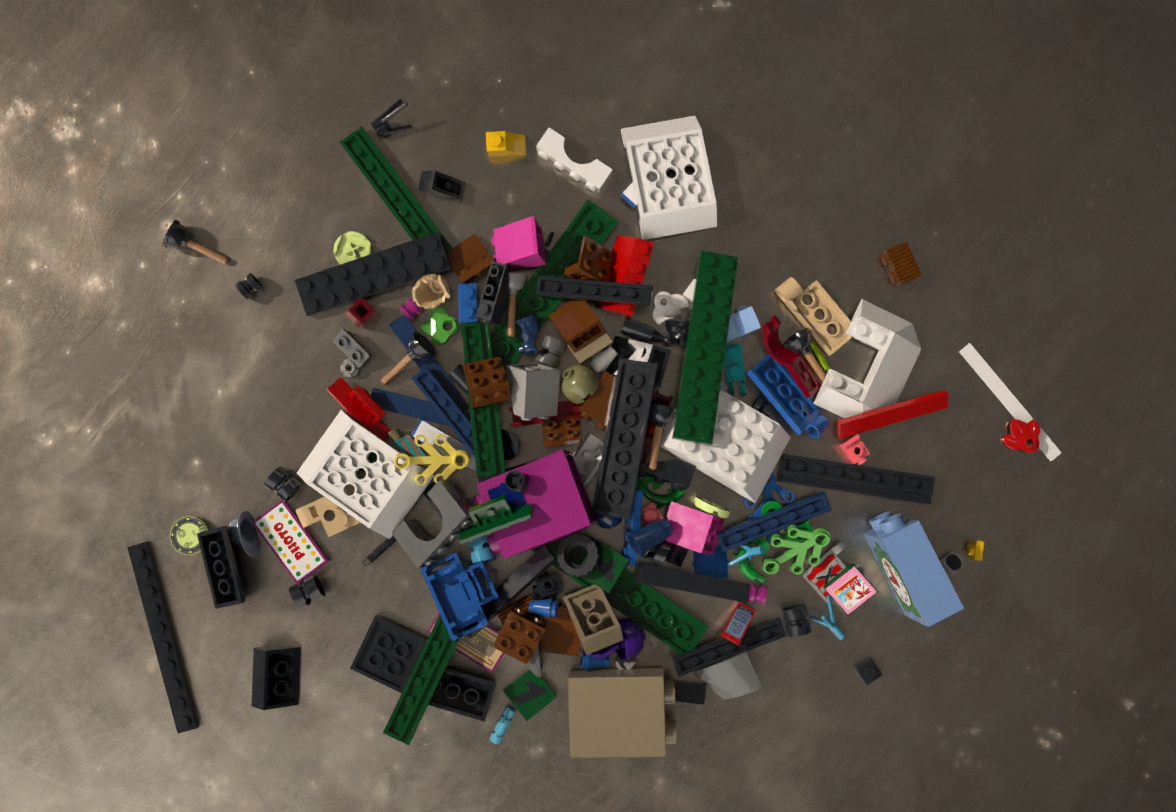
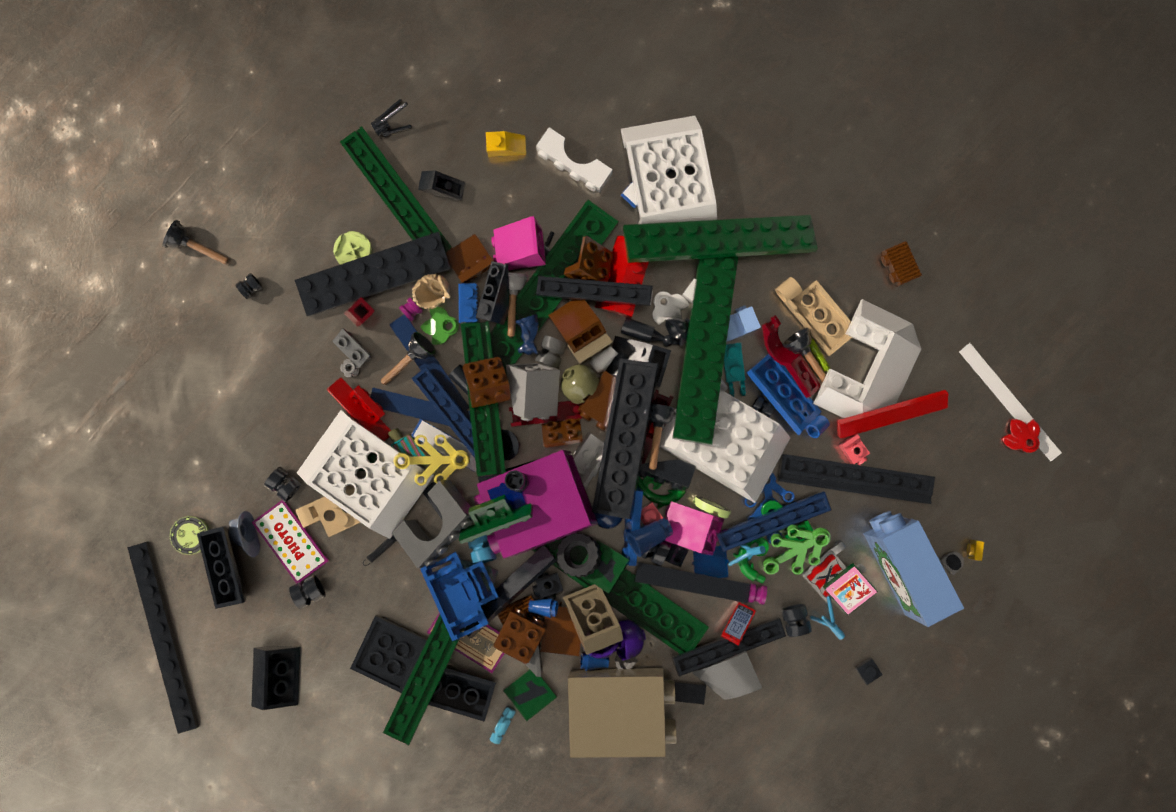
none -> dark green plate [623,215,818,263]

